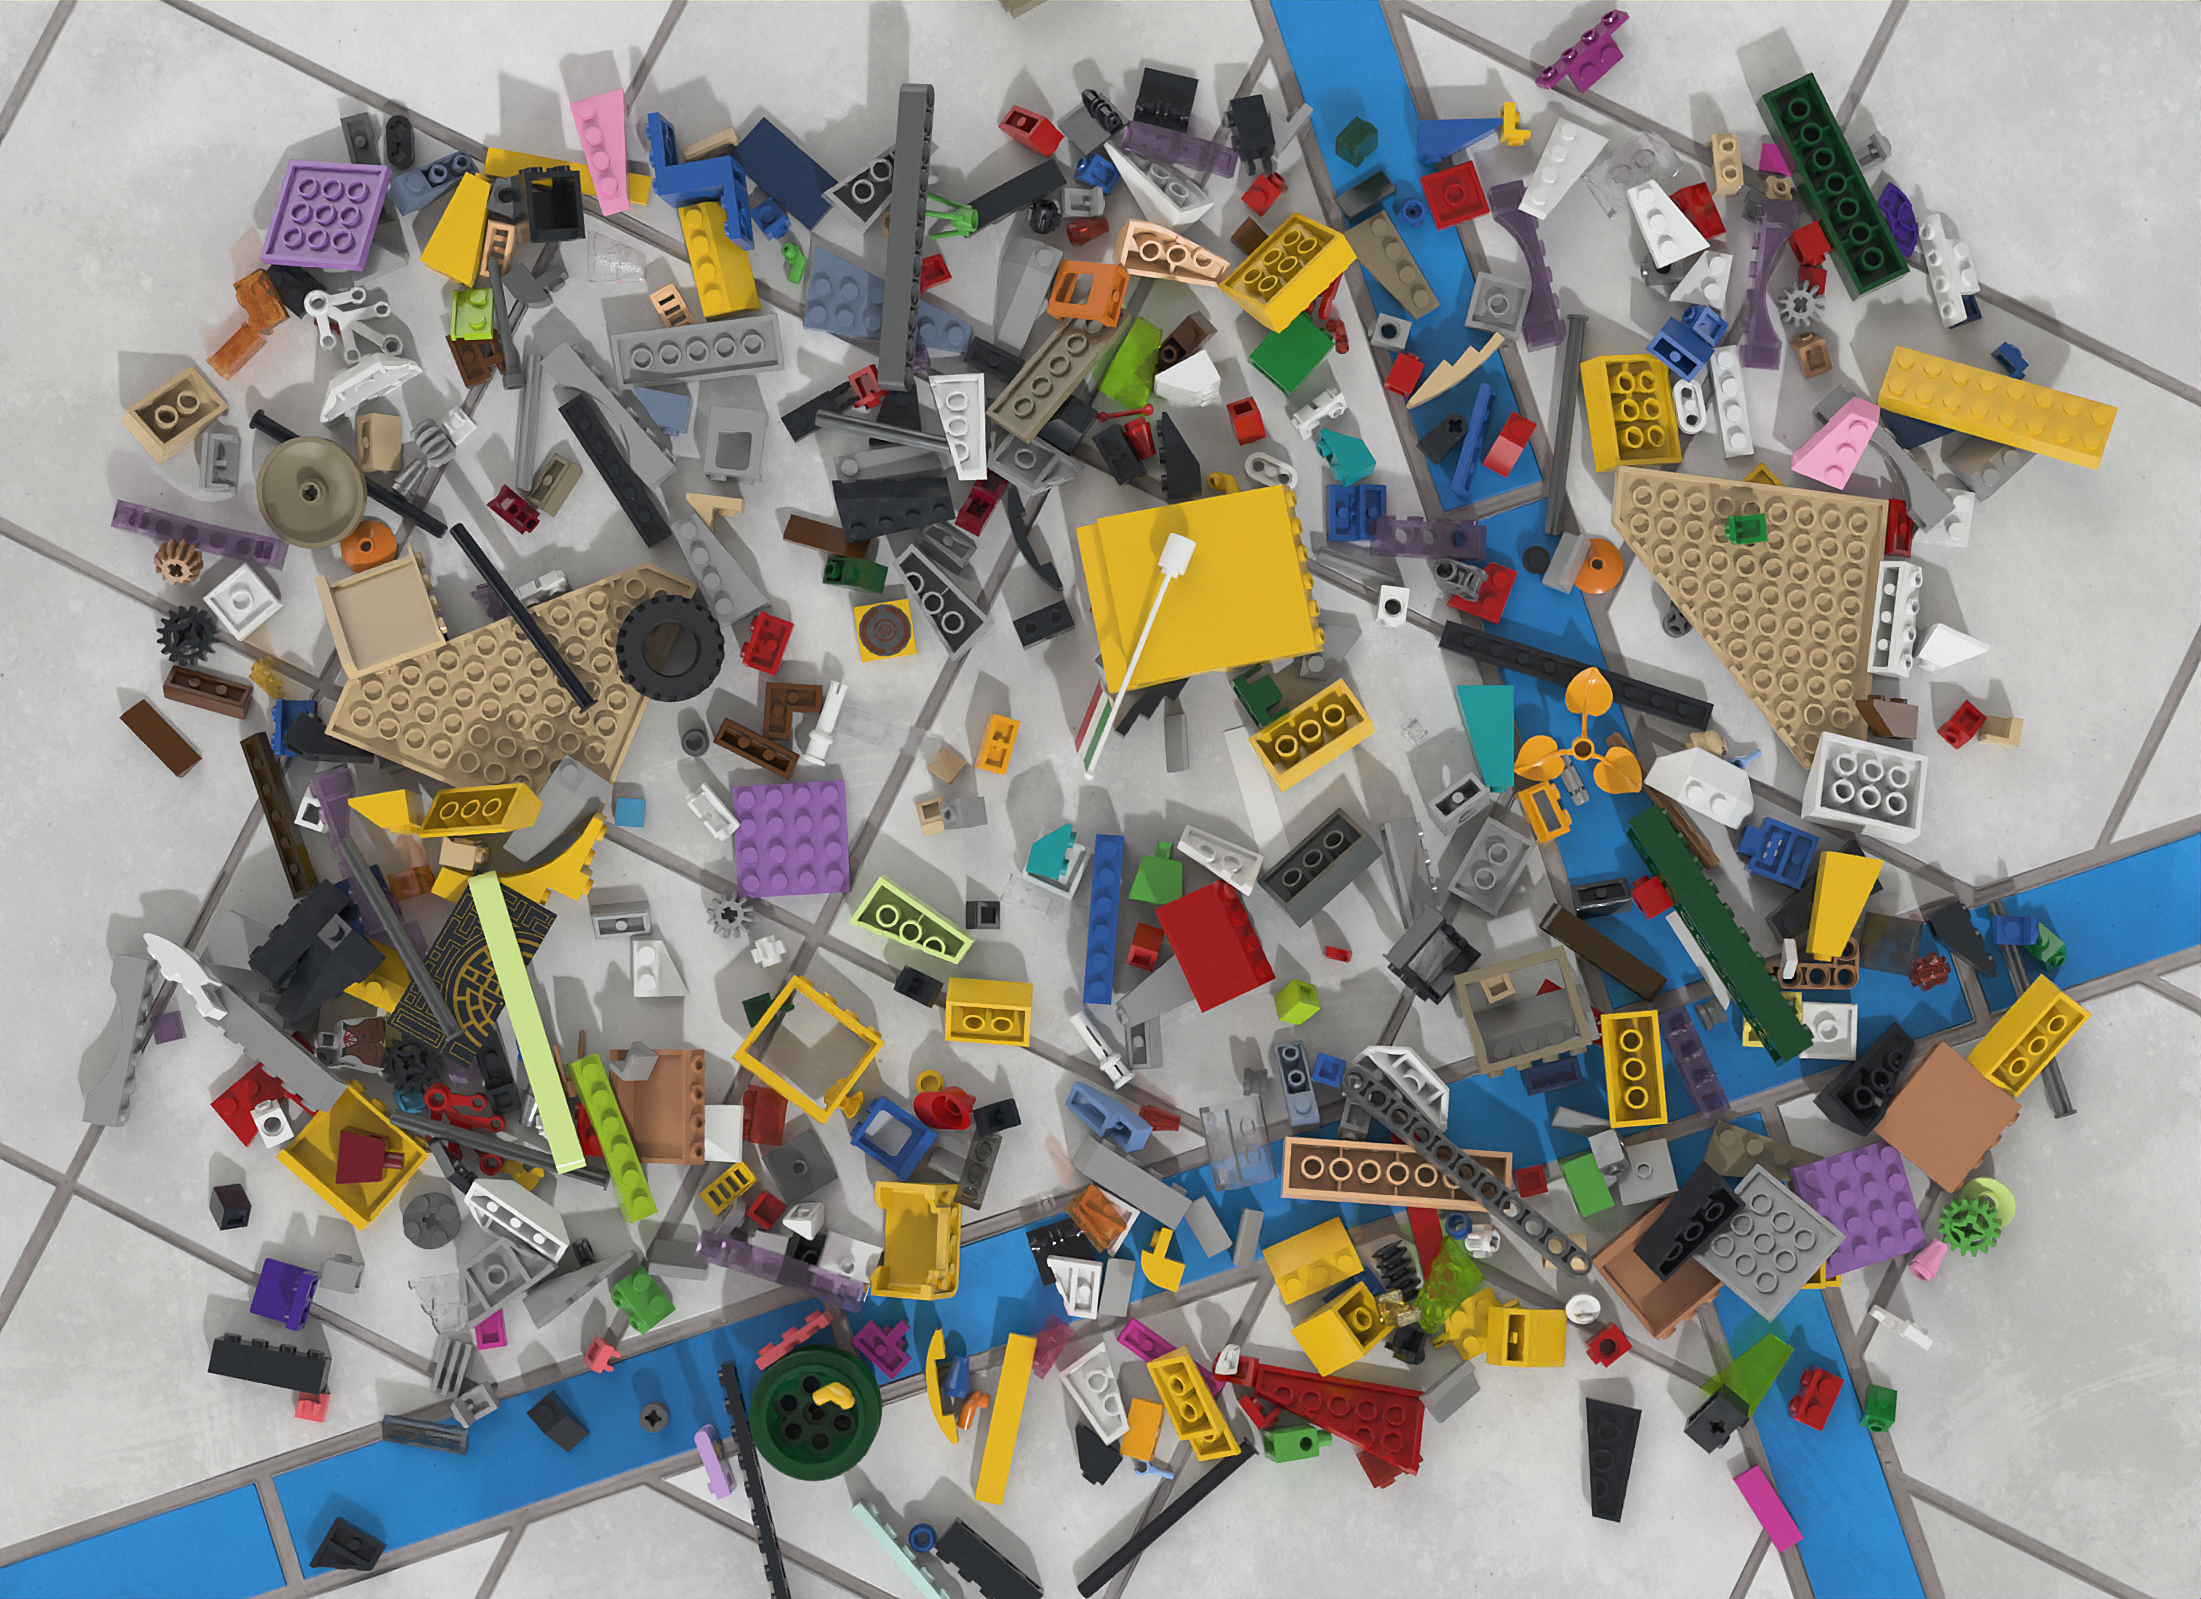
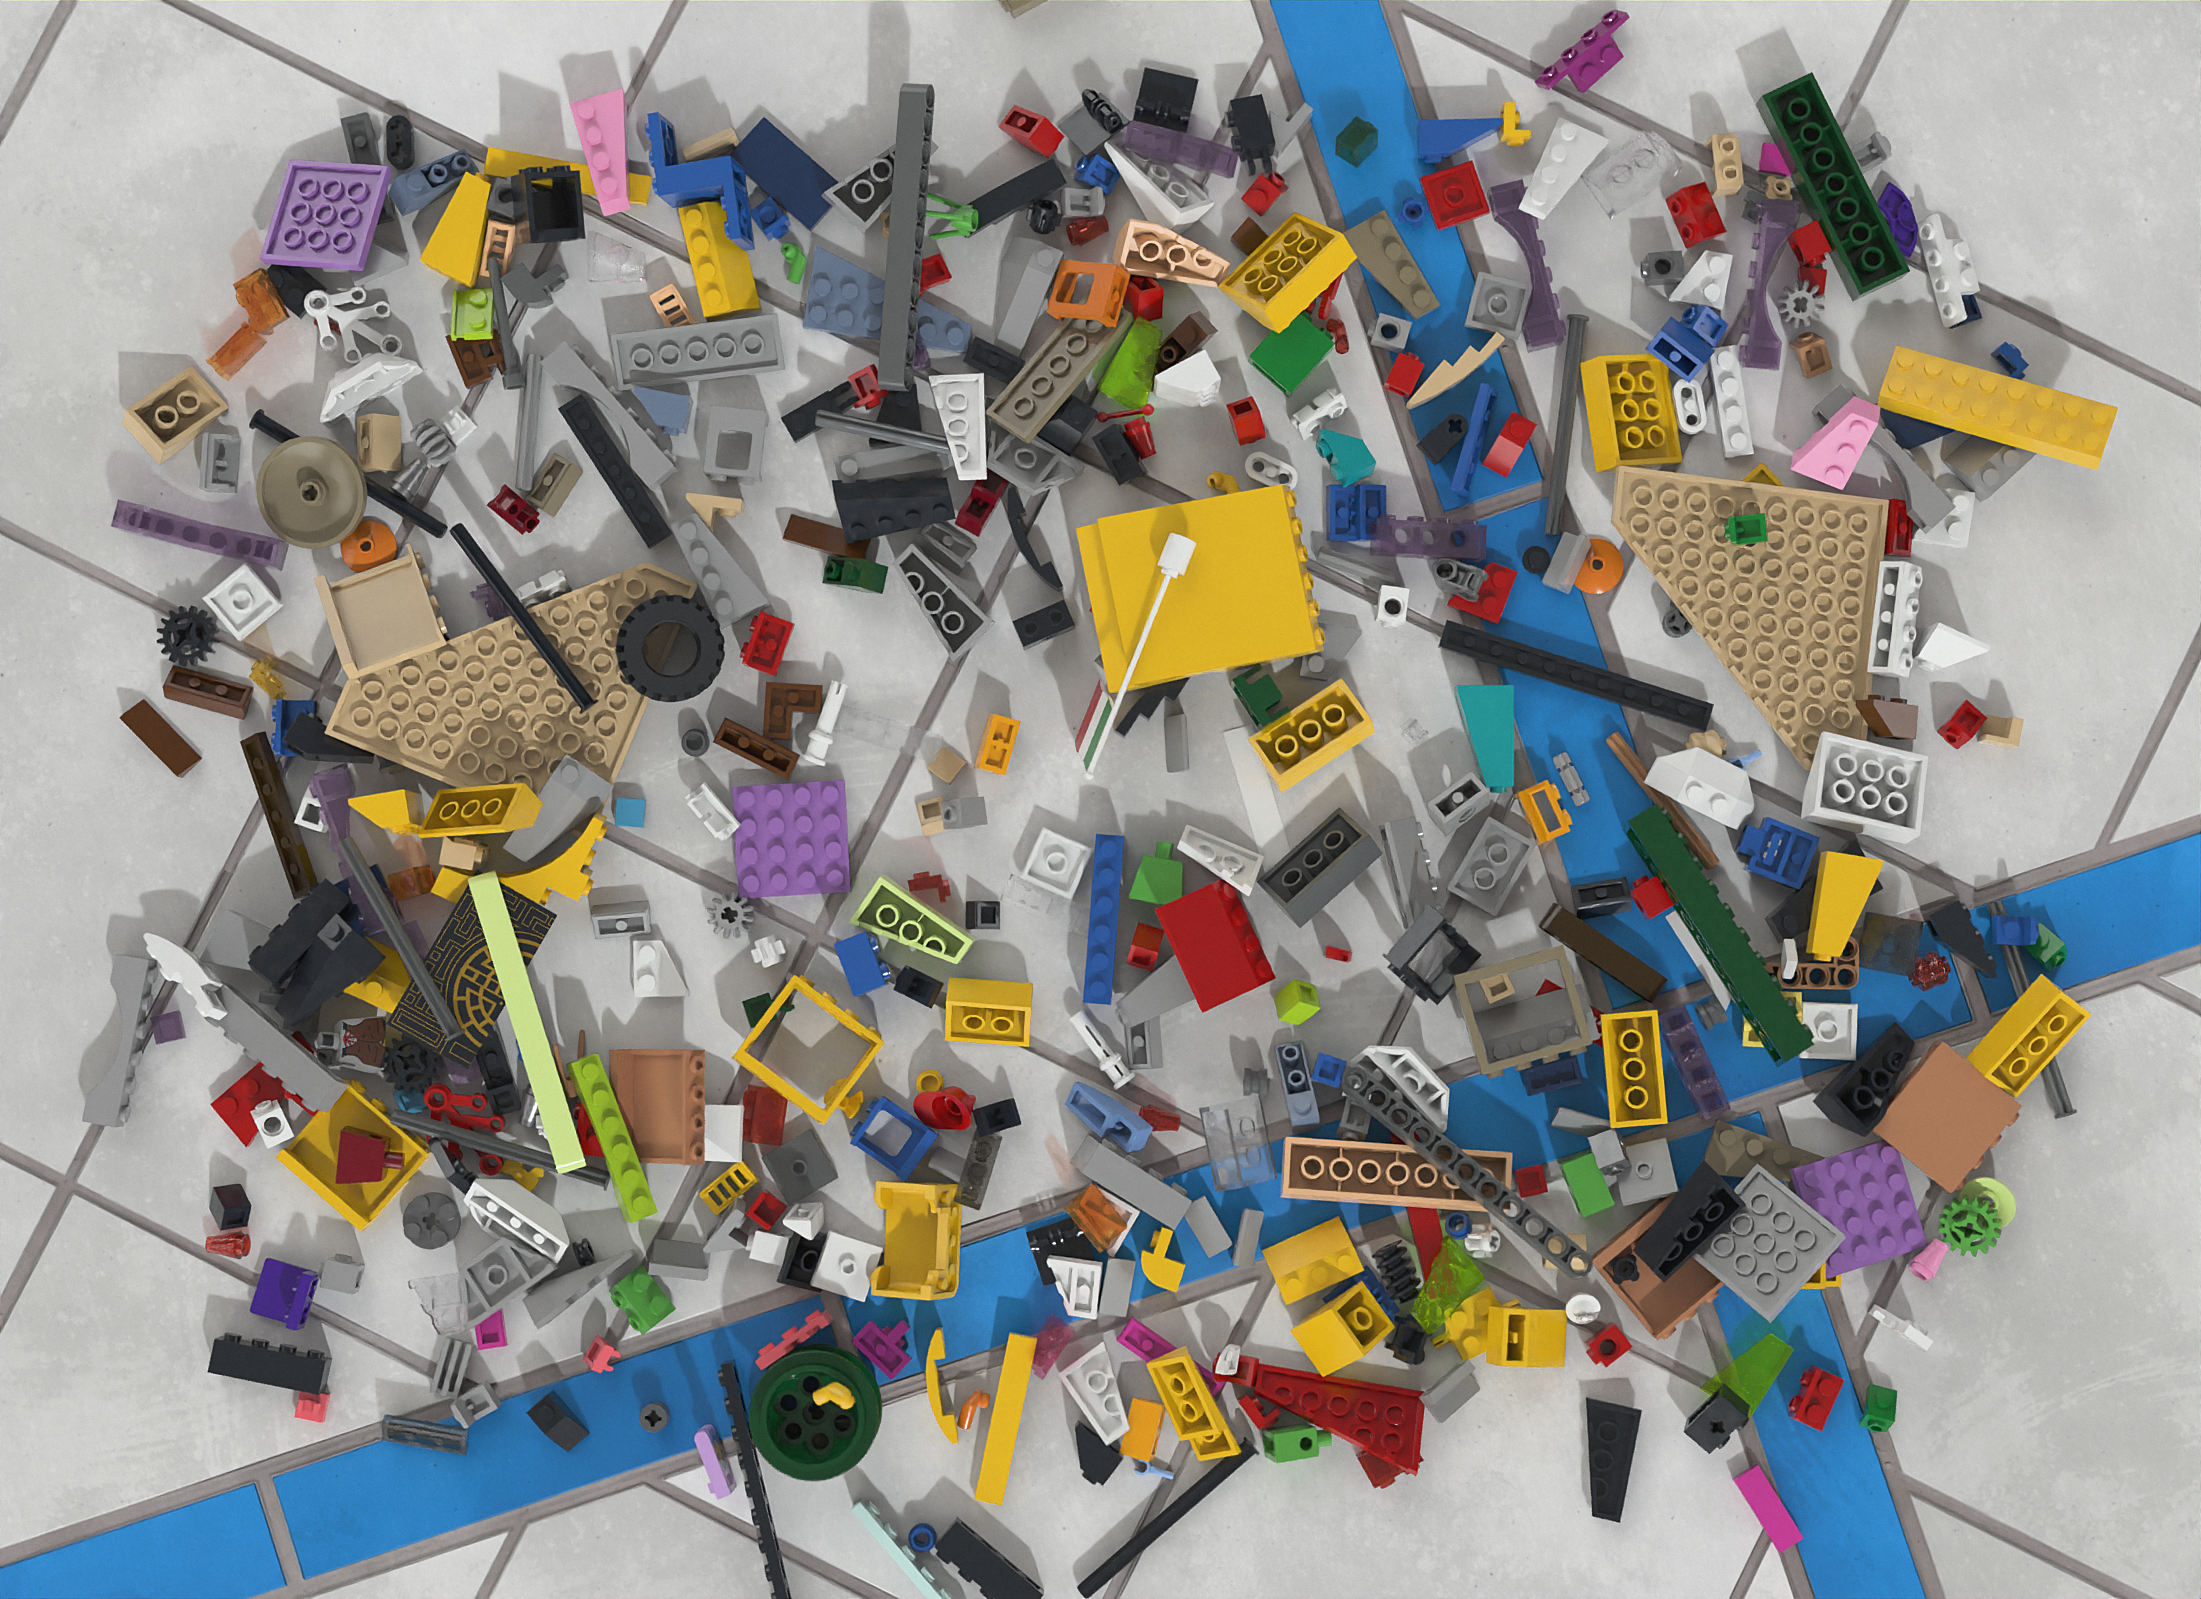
medium nougat gear [154,538,204,586] -> none
black wing [309,1516,388,1571] -> none
light grey panel [608,1041,658,1081] -> none
clear purple arch [694,1229,869,1313] -> none
tile [853,599,917,663] -> none
blue cone [942,1356,970,1399] -> none
teal slope [1025,823,1077,880] -> none
black slope [1157,412,1202,499] -> none
black slope [1334,170,1397,223] -> none
clear yellow bracket [1375,1289,1422,1328] -> none
light orange plant [1514,667,1642,794] -> none
white wing [1625,179,1710,269] -> none
none -> clear red cone [205,1231,251,1259]
none -> blue brick [834,931,891,997]
none -> clear red bracket [908,871,951,904]
none -> red slope [1122,274,1164,324]
none -> black plate [1609,1254,1640,1284]

